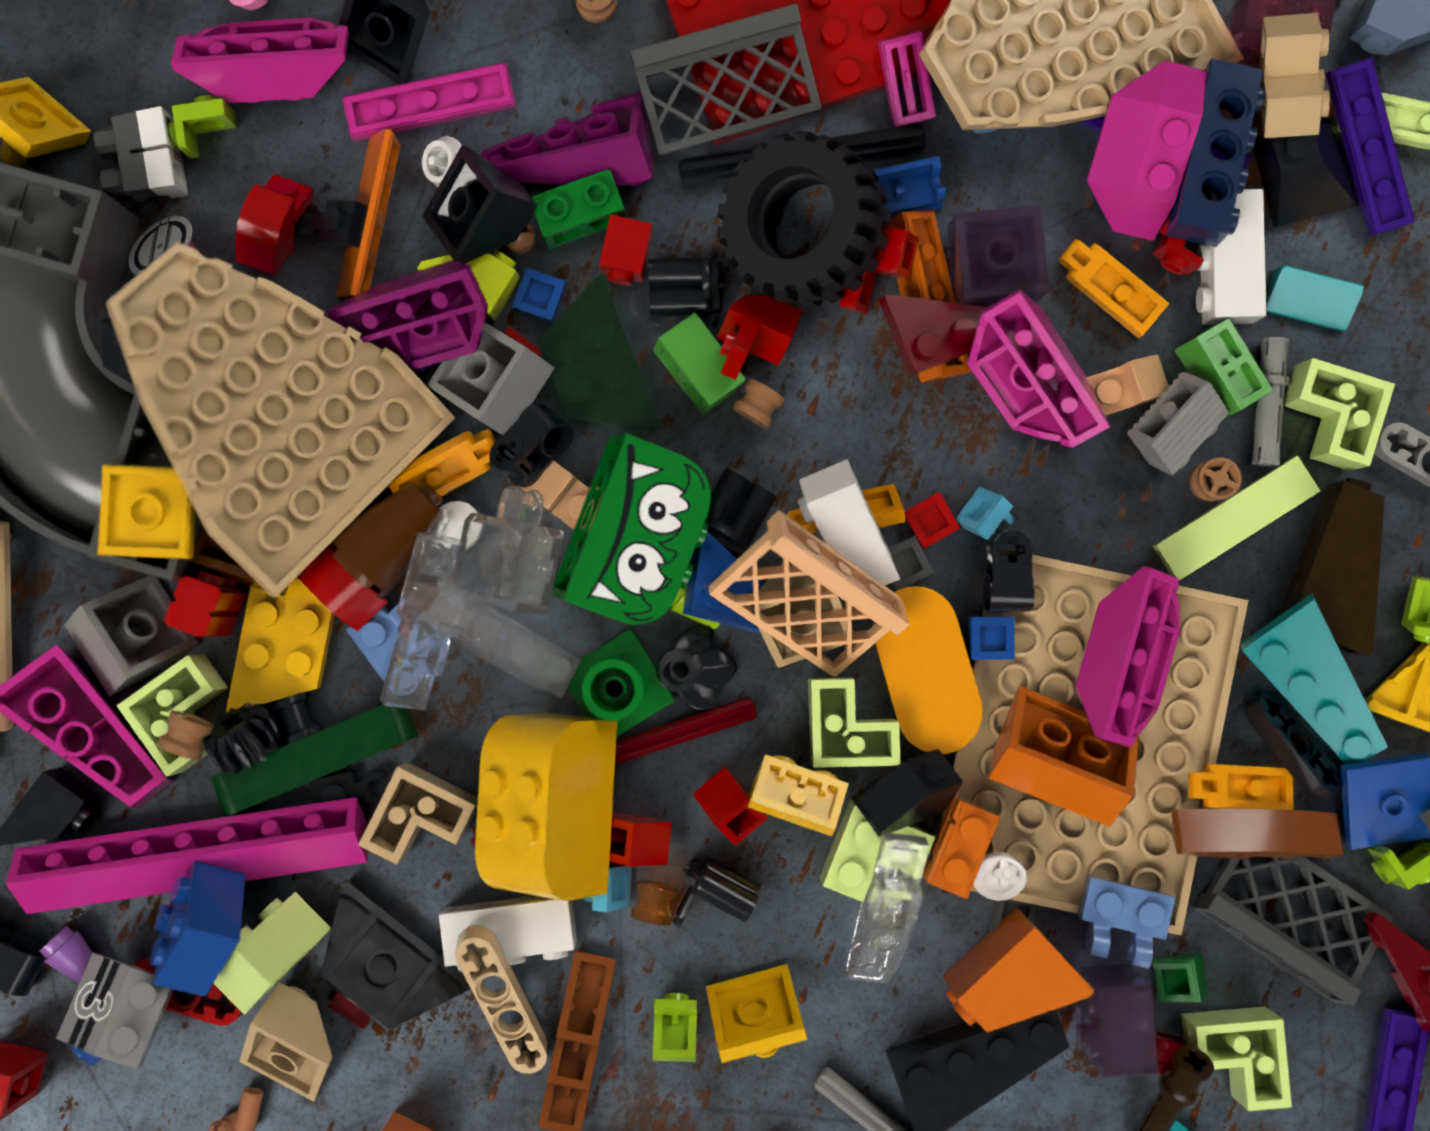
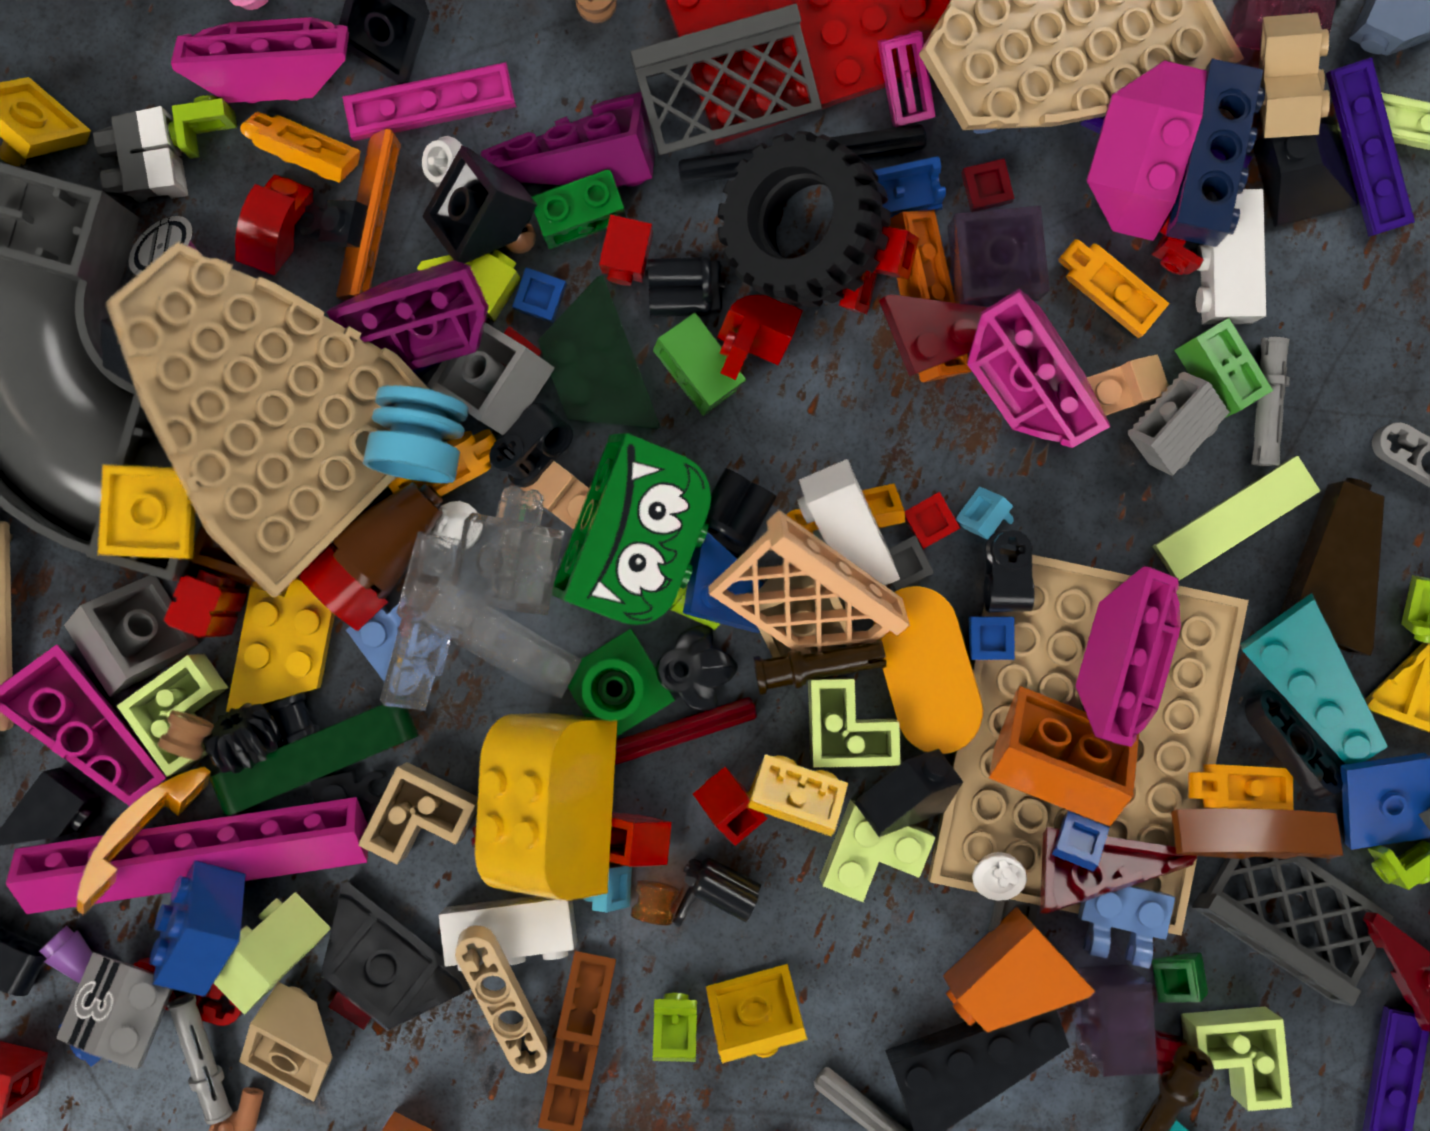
medium nougat wheel [732,379,785,430] -> none
clear slope [845,832,929,984] -> none
orange brick [921,796,1000,899] -> none
medium nougat wheel [1189,457,1242,502] -> none
teal slope [1266,265,1364,332] -> none
yellowish green brick [1283,358,1395,471] -> none
none -> light orange slope [77,766,211,915]
none -> light grey pin [167,994,233,1125]
none -> light orange hinge [240,112,361,183]
none -> medium azure wheel [363,386,469,483]
none -> dark brown pin [753,640,887,695]
none -> dark red plate [961,158,1015,213]
none -> wing [1040,827,1197,914]
none -> blue tile [1052,811,1110,871]

